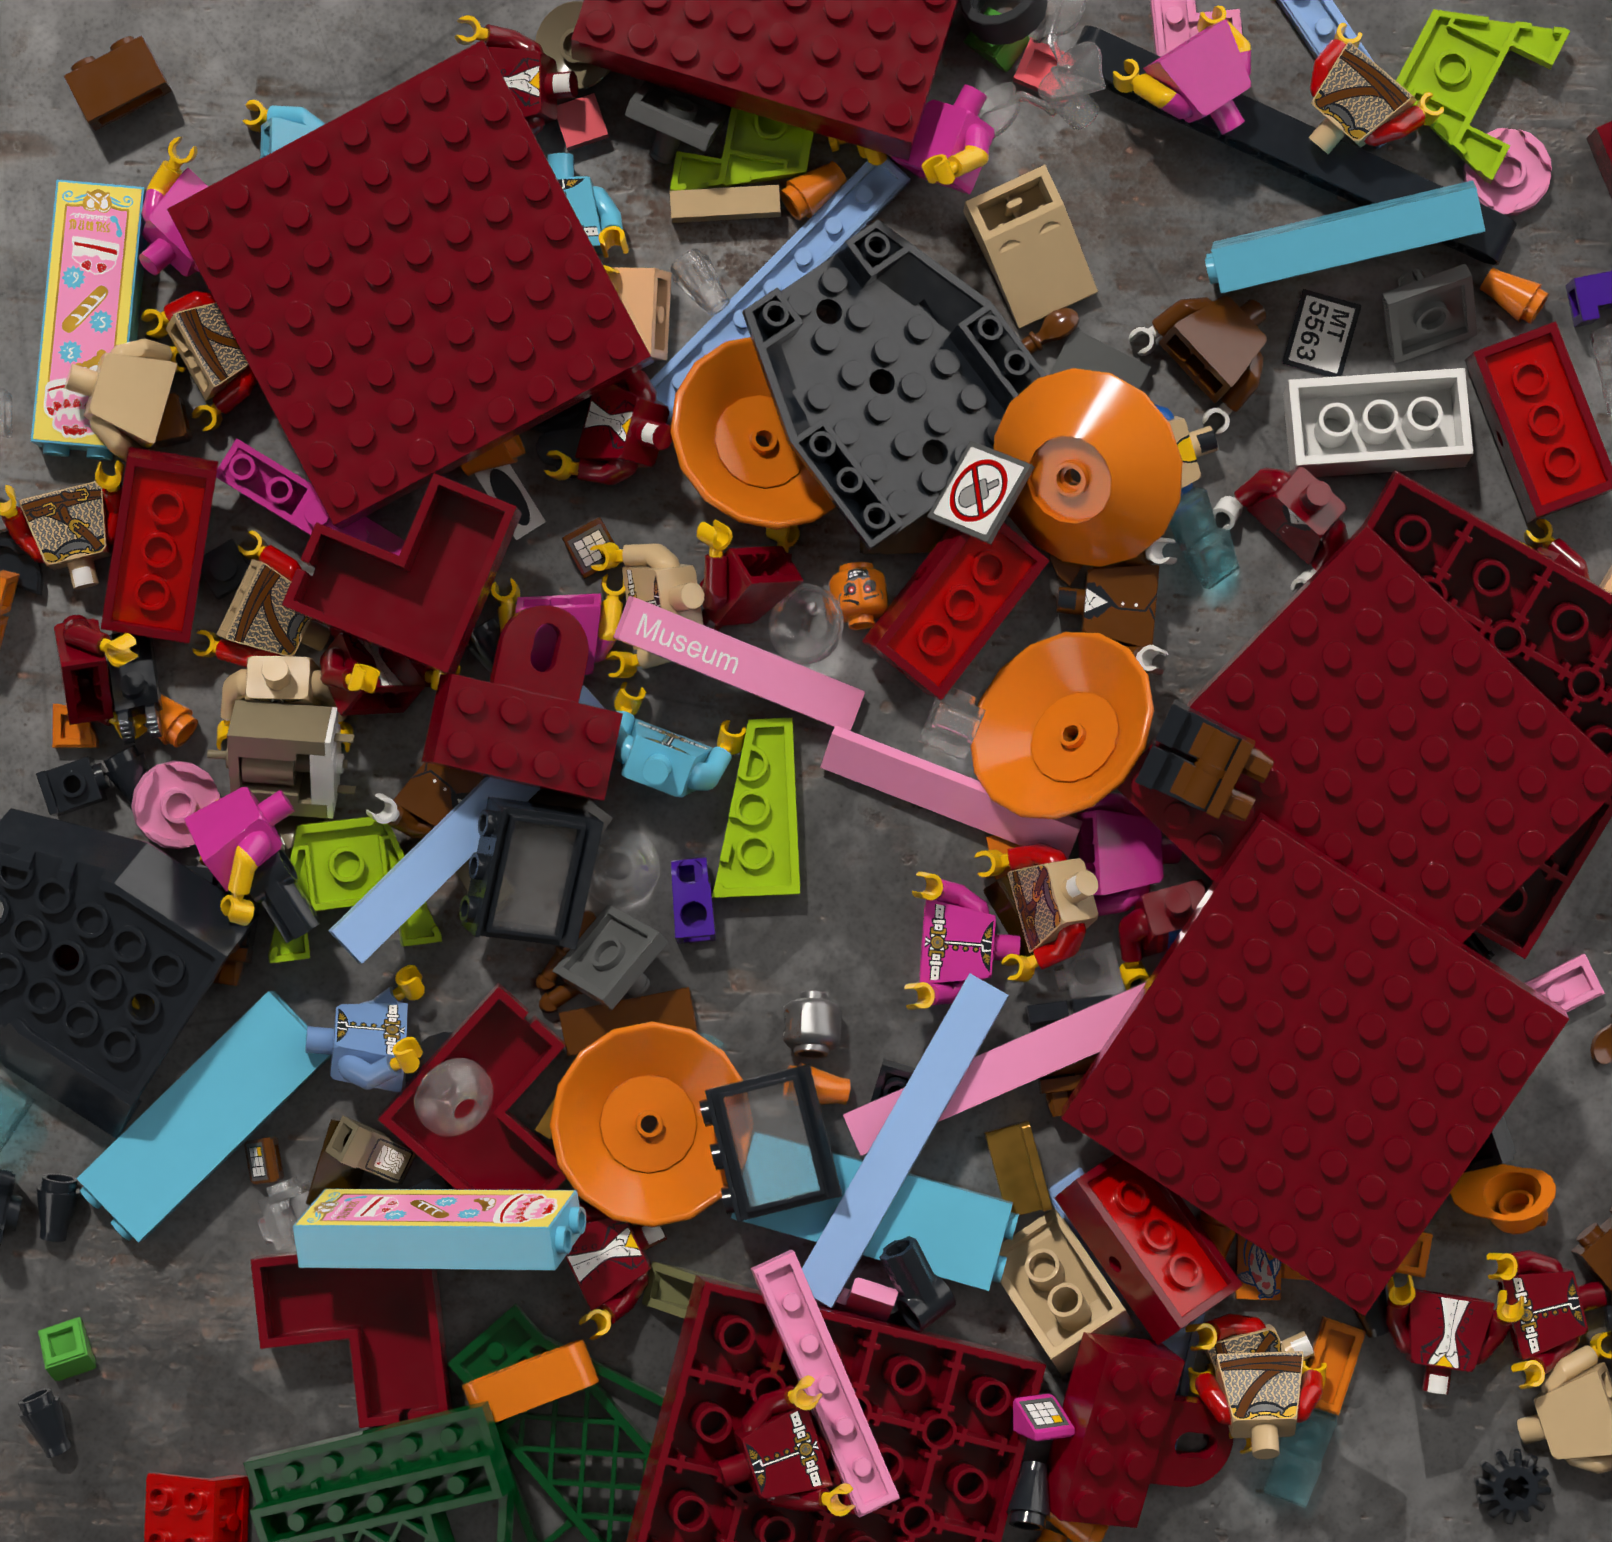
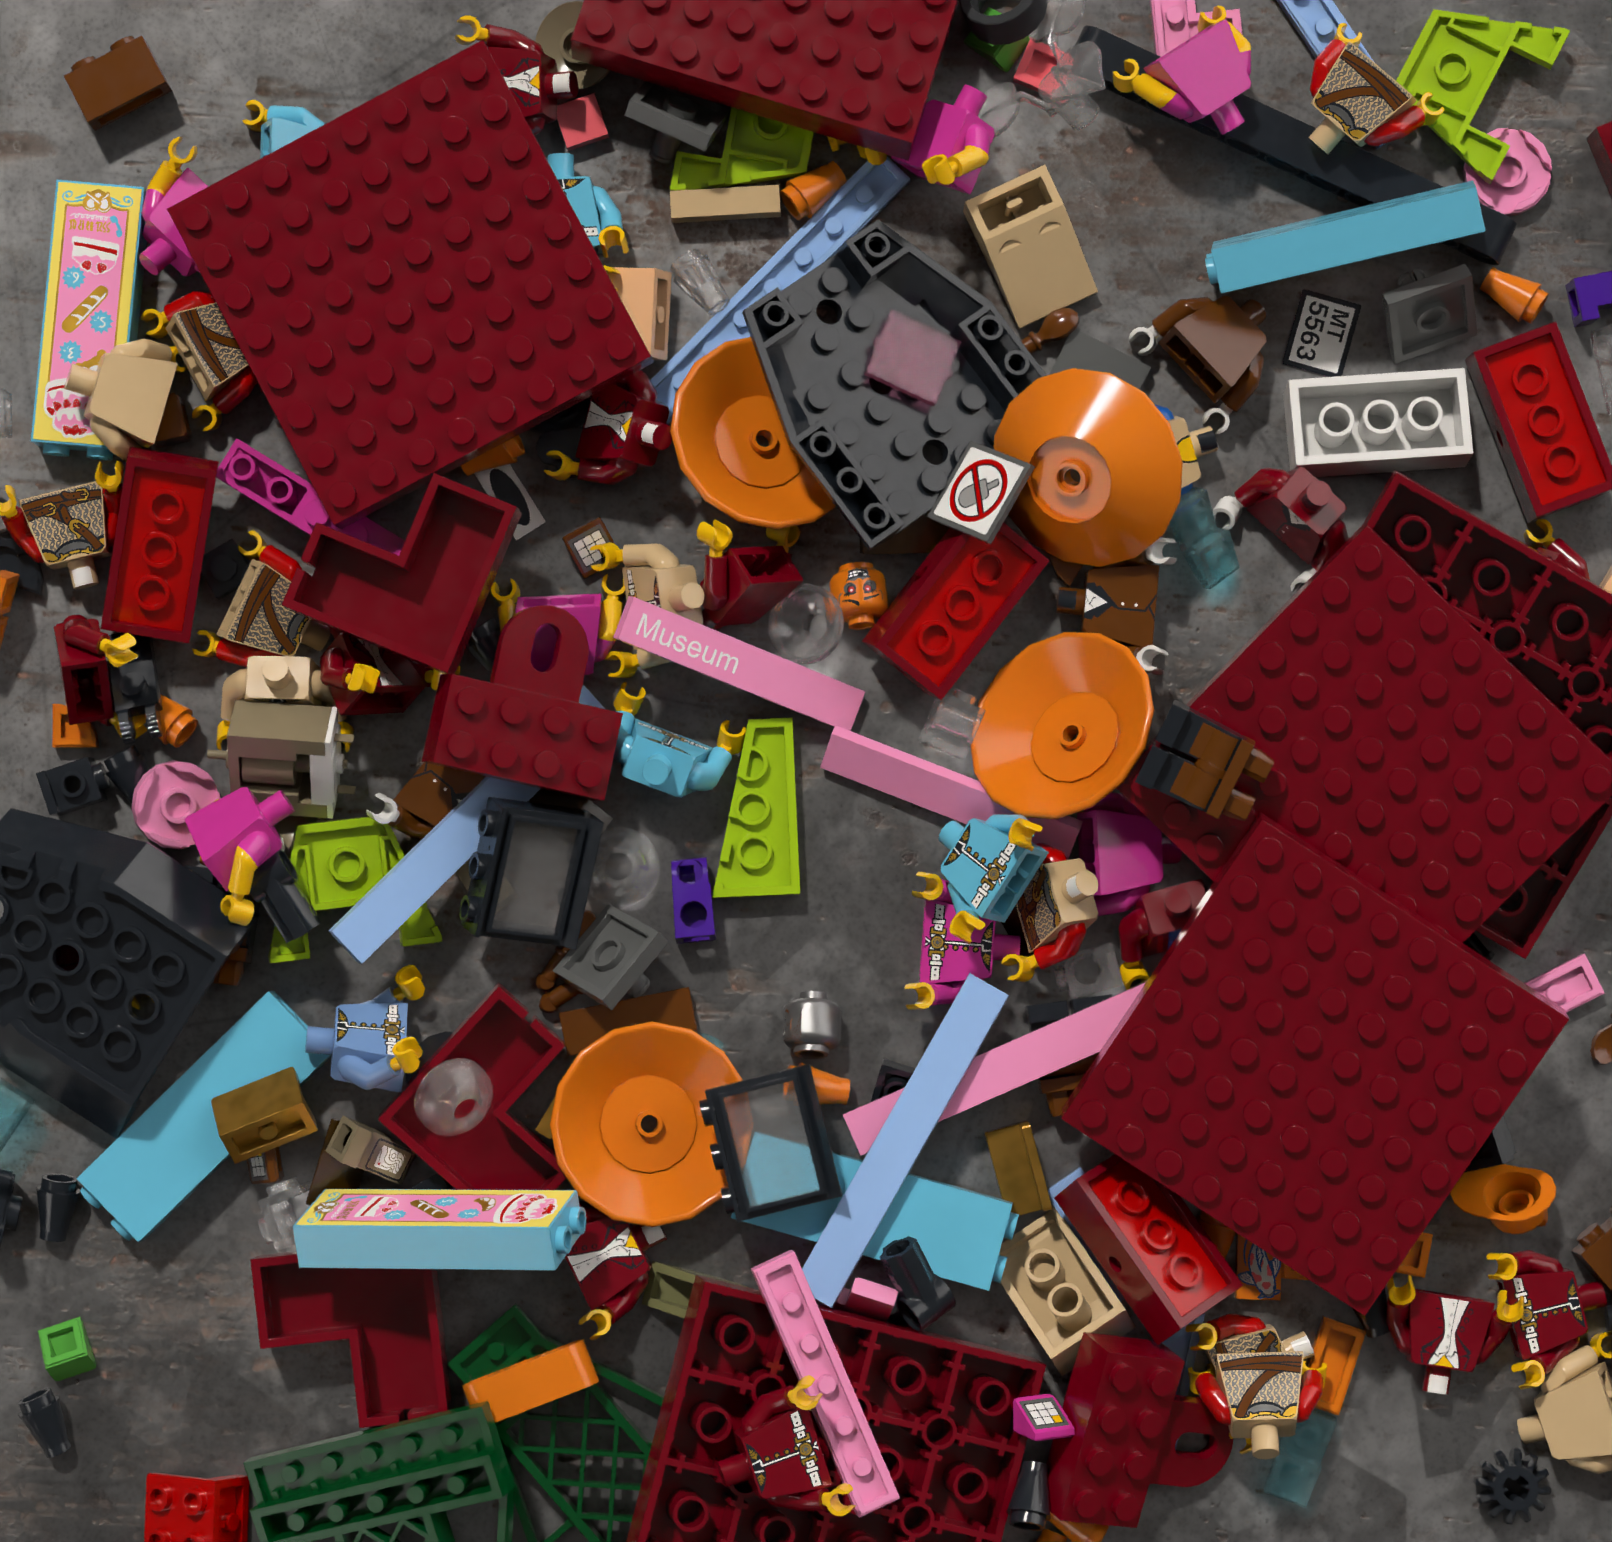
none -> pearl gold panel [211,1067,318,1164]
none -> clear pink piece [864,310,961,407]
none -> medium azure torso [938,814,1049,944]

